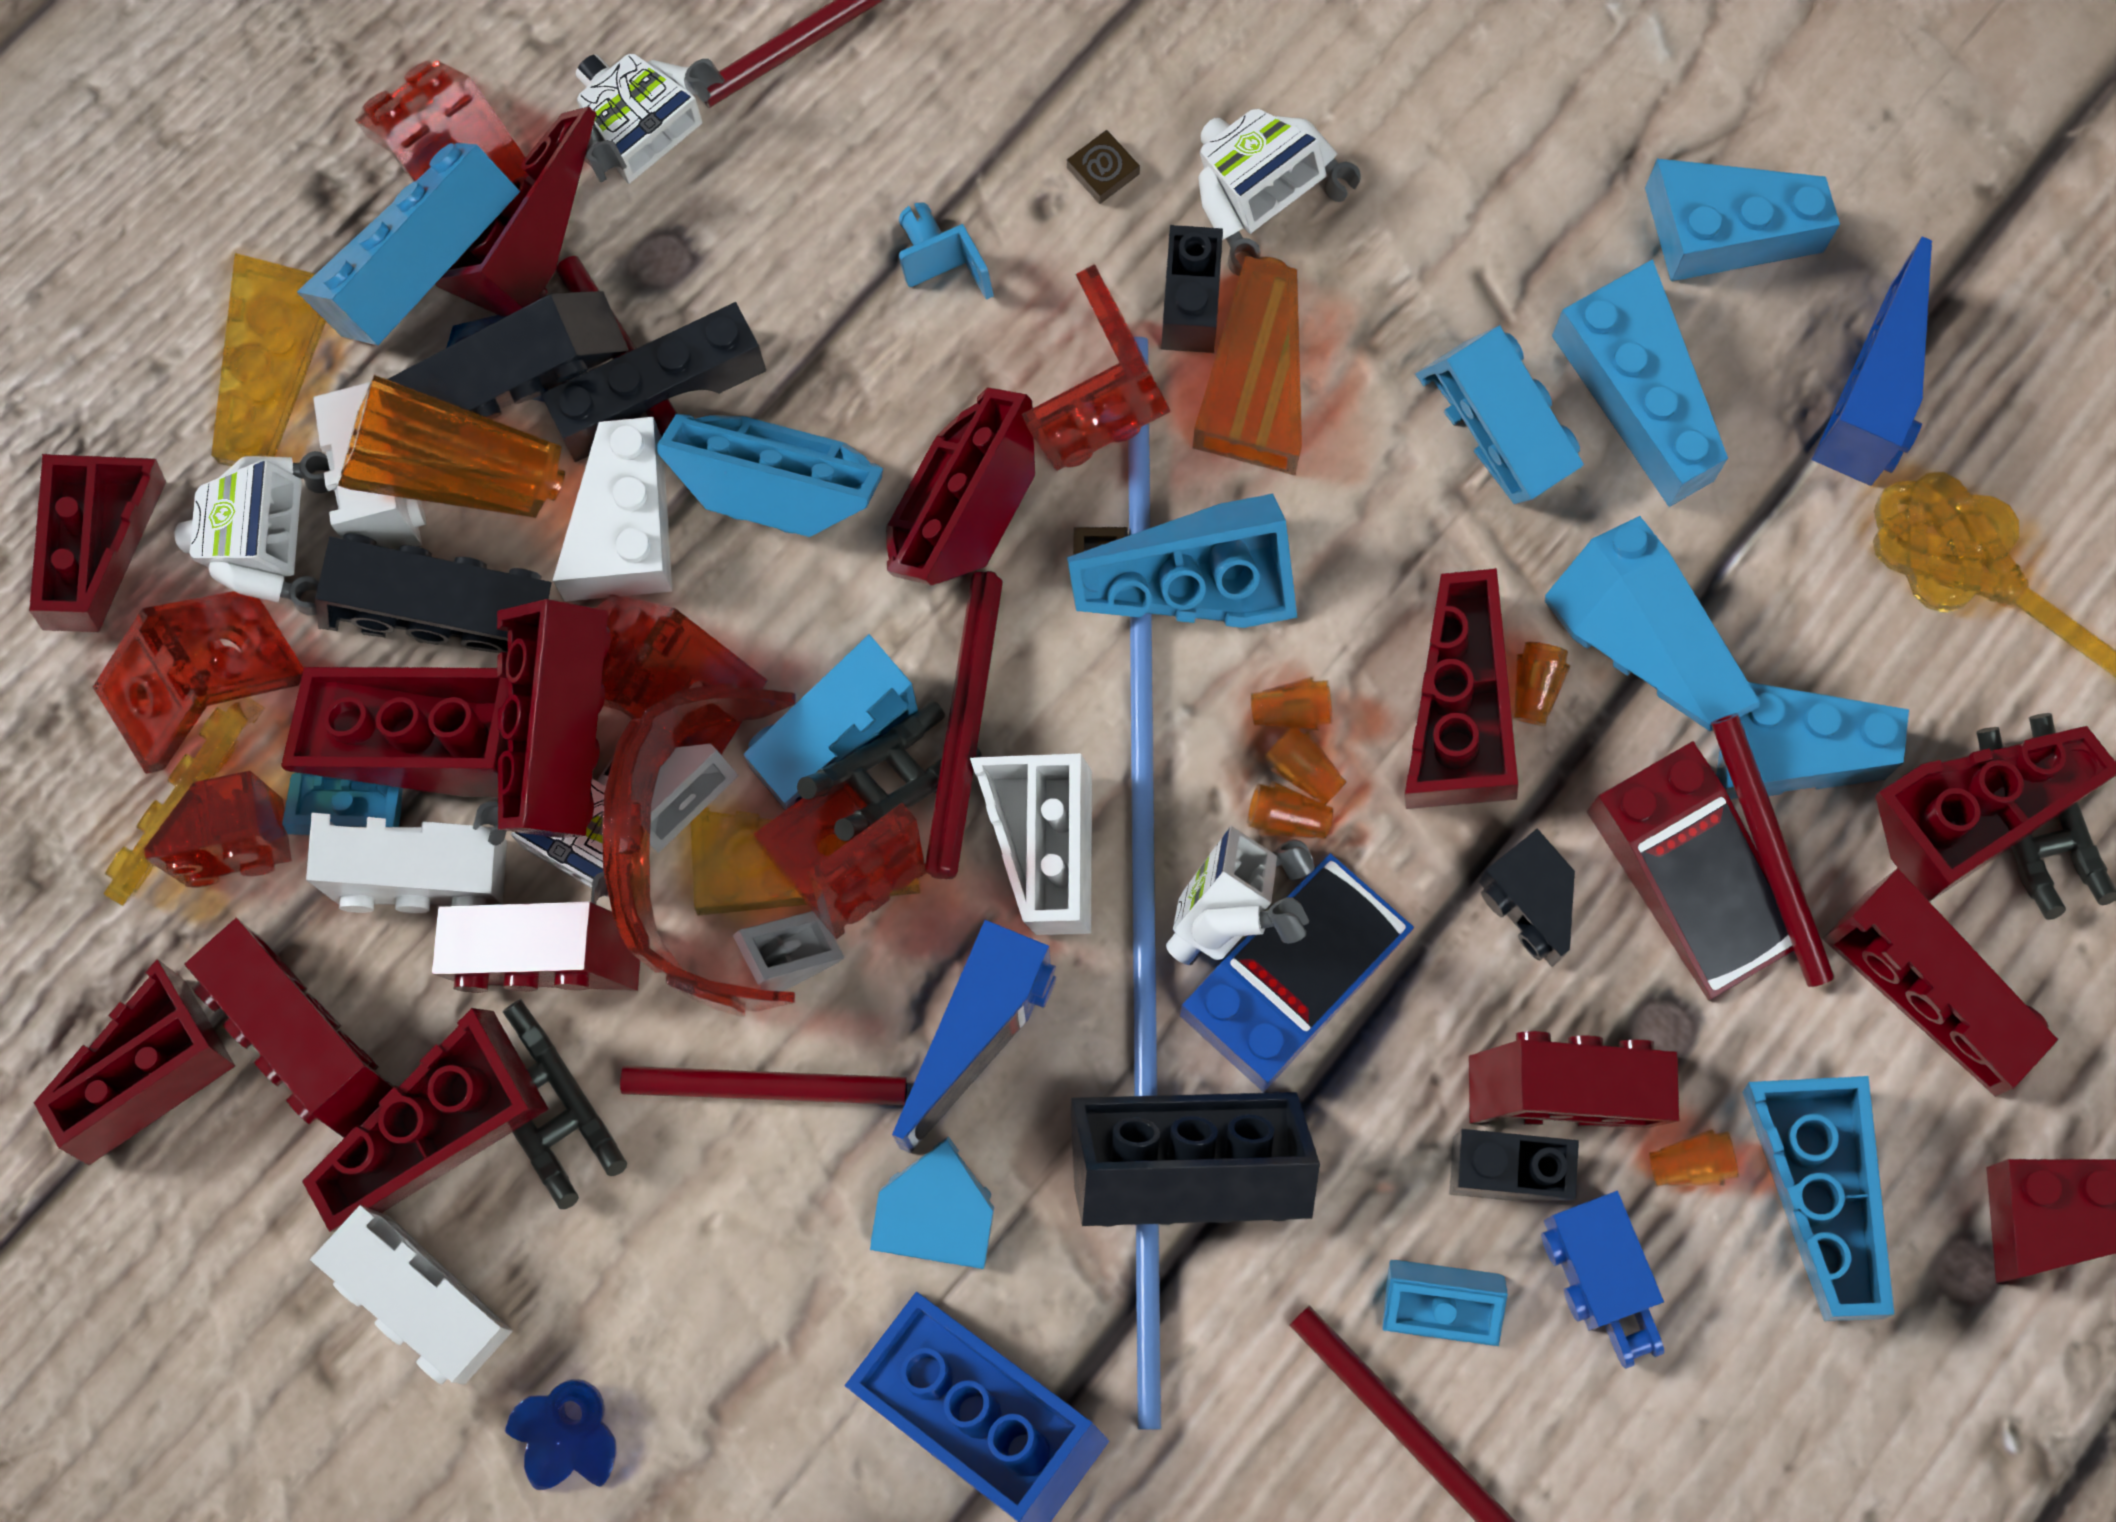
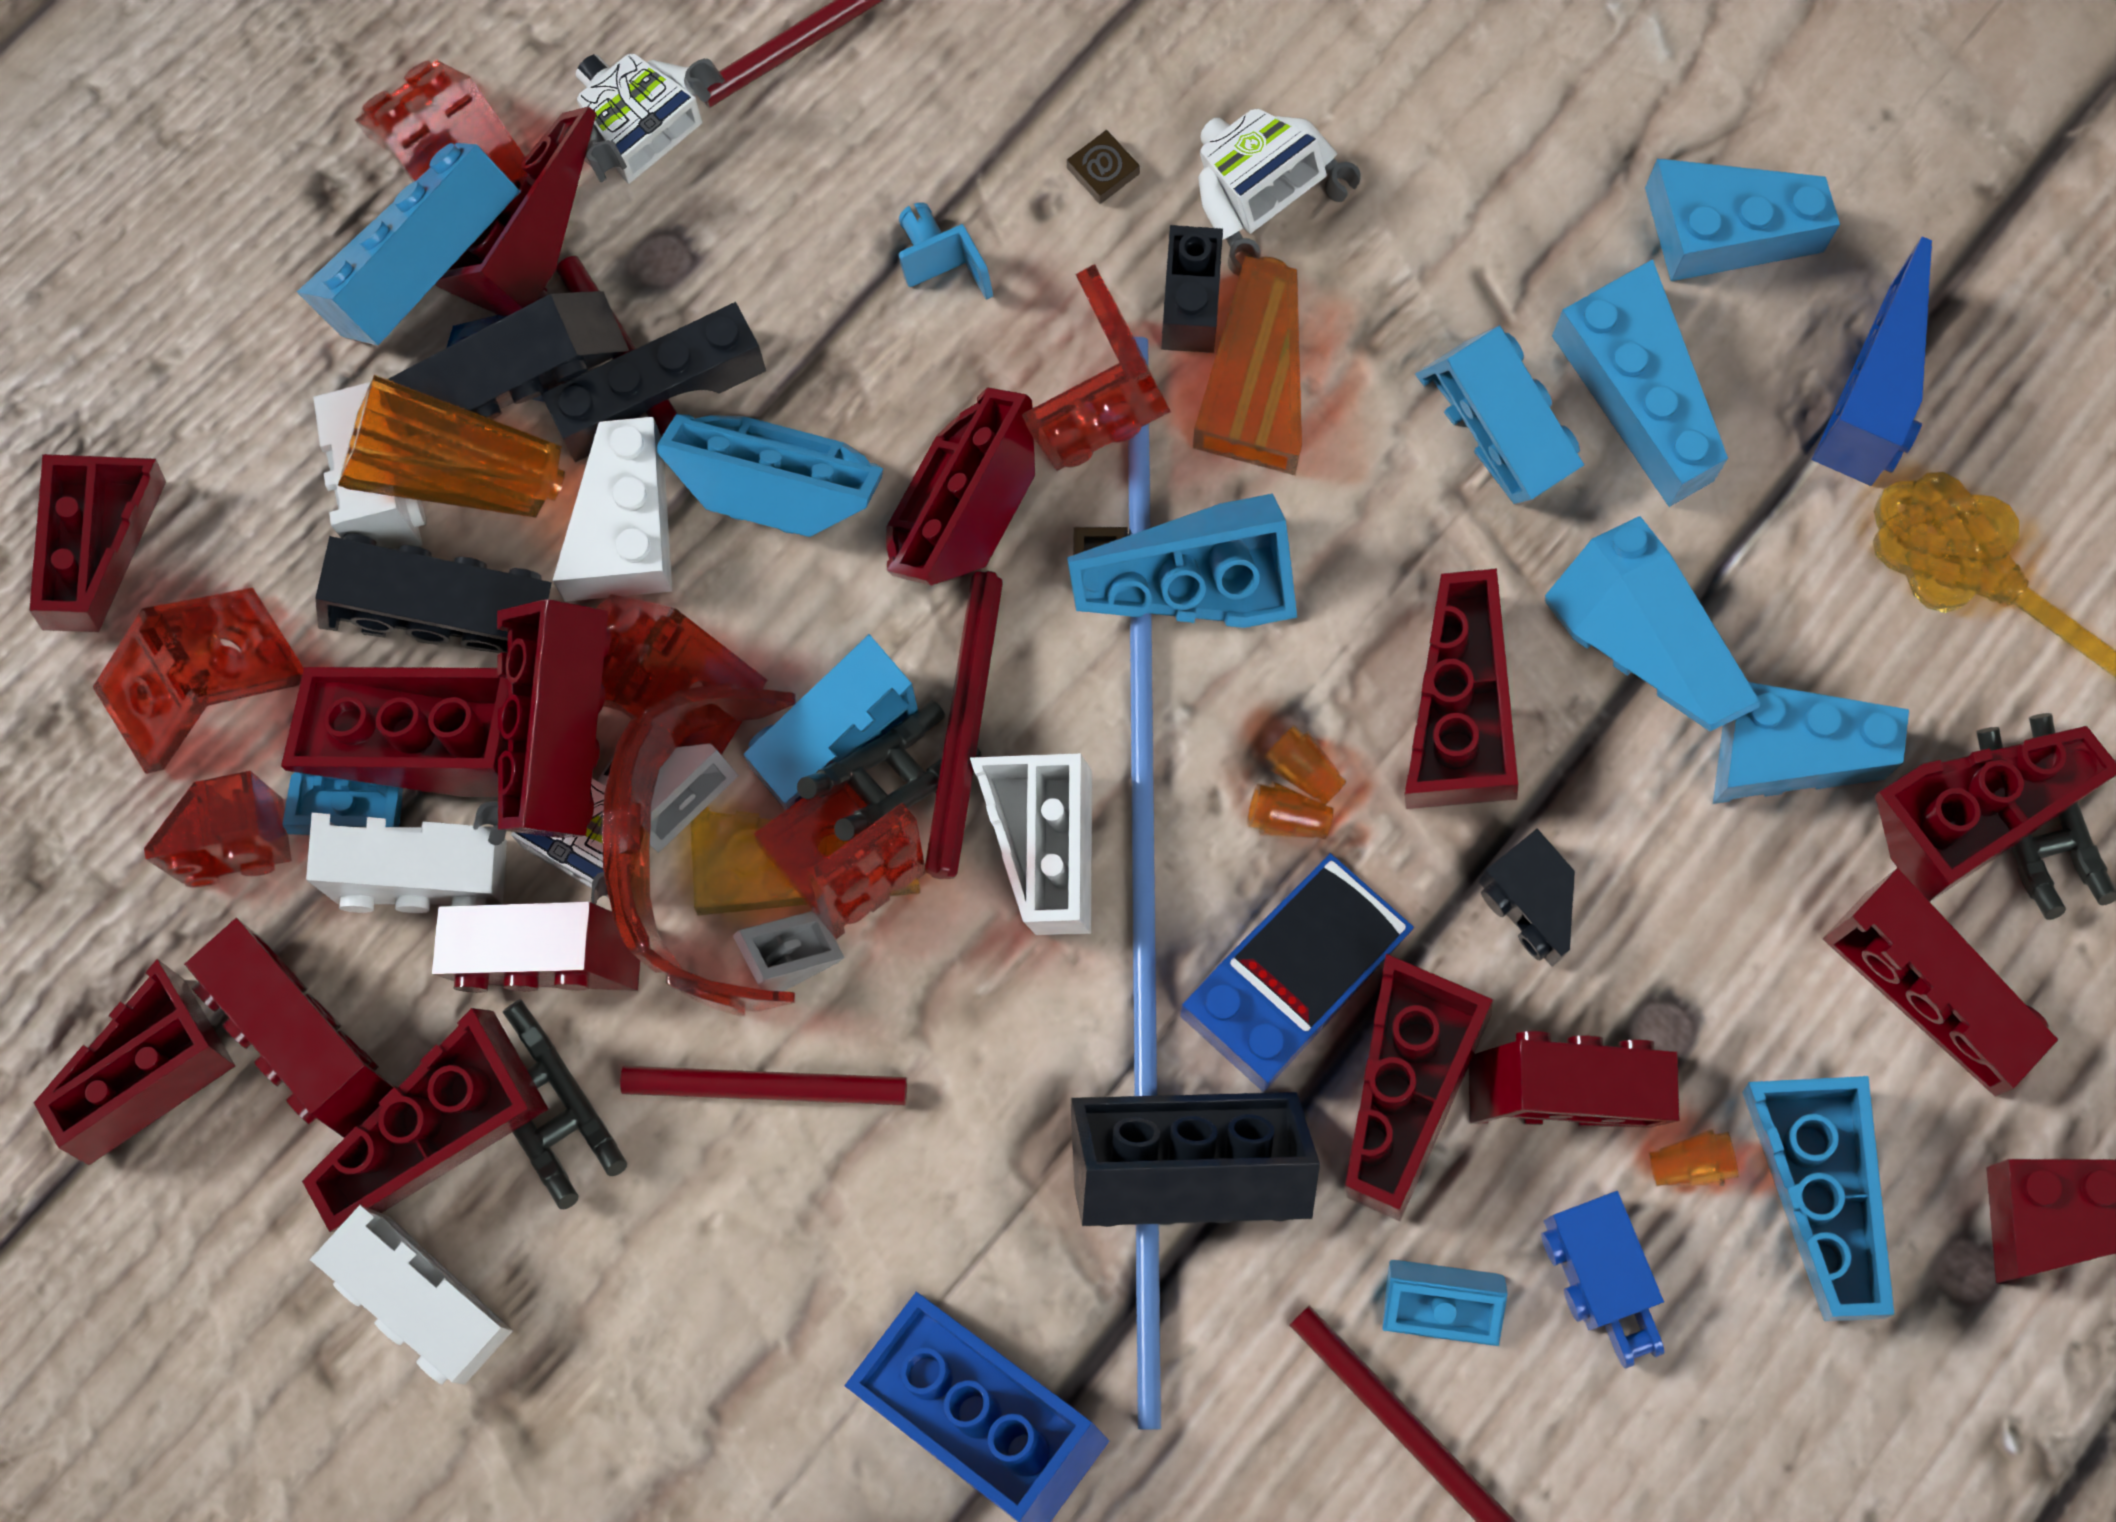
clear yellow wing [103,696,265,906] -> none
white torso [174,451,330,616] -> none
clear yellow wing [211,253,326,466] -> none
clear blue plate [505,1379,617,1490] -> none
dark azure slope [870,1136,994,1269] -> none
blue slope [892,920,1057,1153] -> none
white torso [1166,826,1315,965] -> none
clear orange cone [1251,676,1333,731] -> none
black slope [1449,1129,1579,1200] -> none
clear orange cone [1513,642,1571,726] -> none
slope [1587,741,1794,1001] -> none
dark red piece [1711,713,1835,987] -> none
none -> dark red wedge [1345,954,1493,1221]

